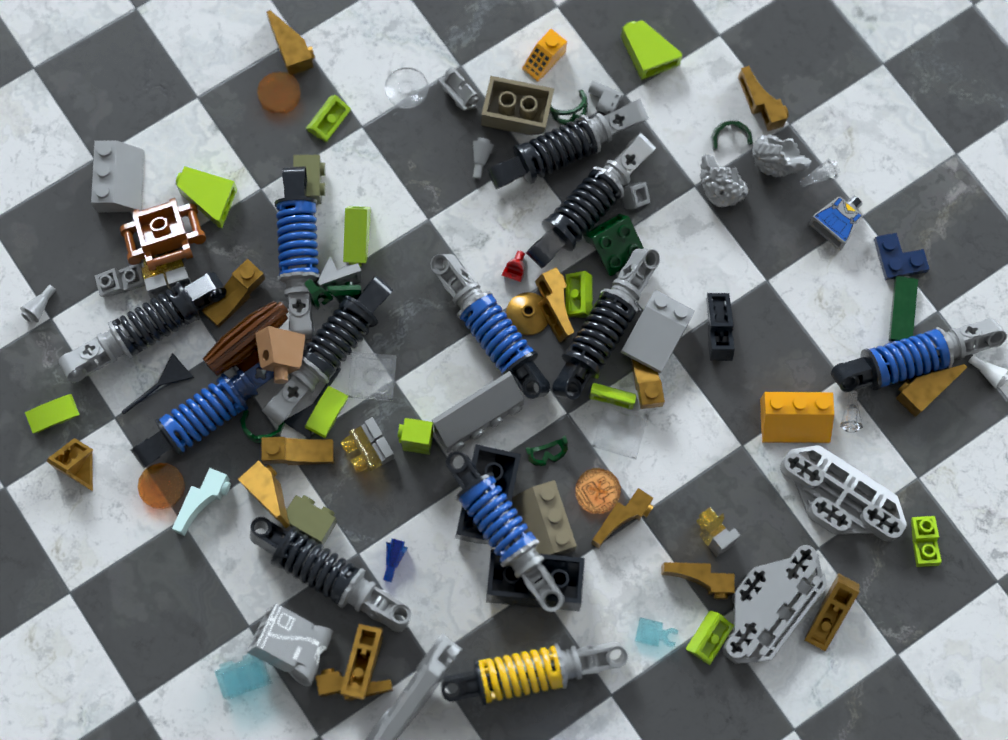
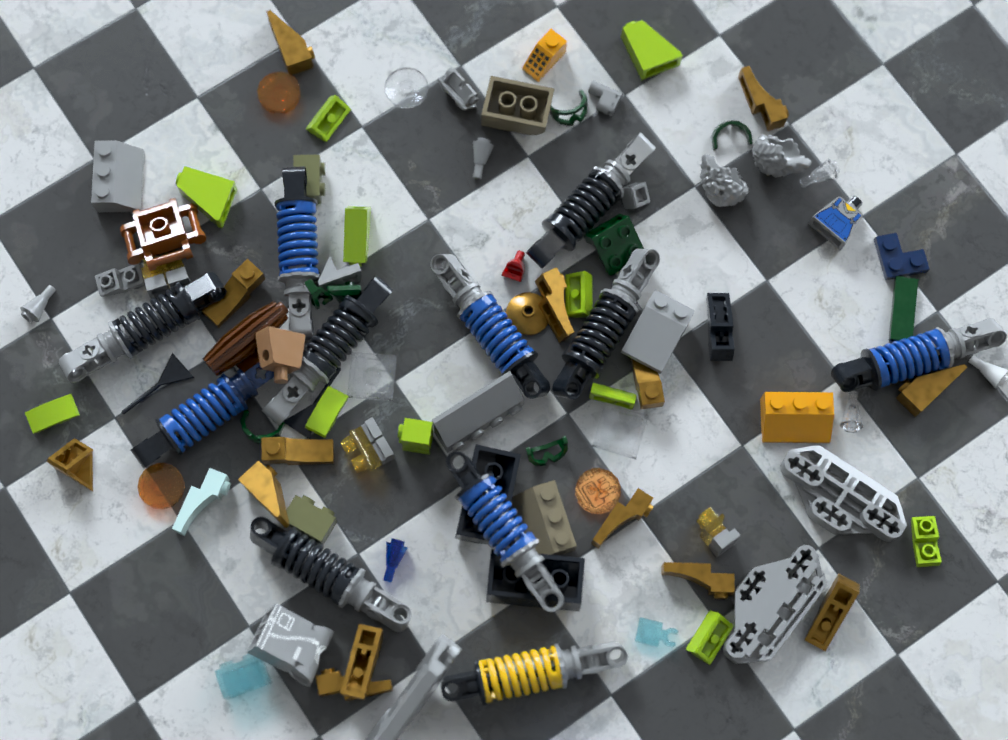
black piece [487,99,649,190] -> none

